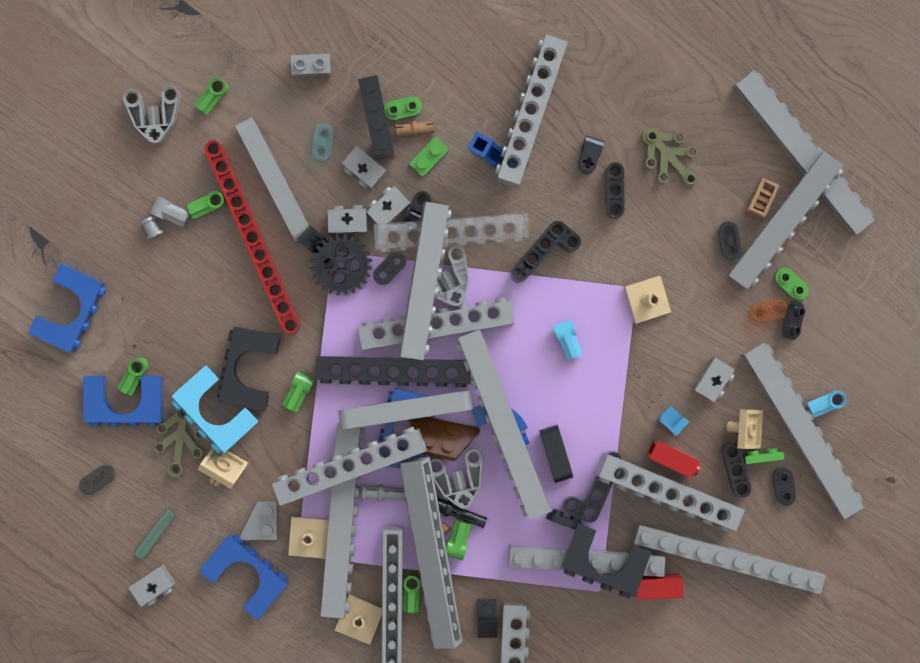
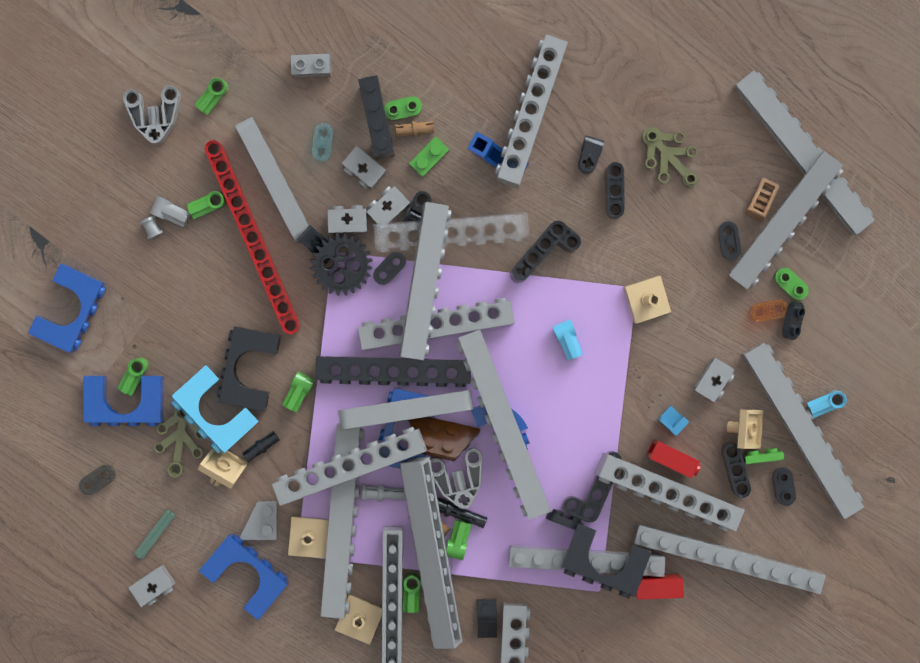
light grey connector [436,246,469,307] -> none
black beam [539,424,574,483] -> none
none -> black pin [242,431,280,463]

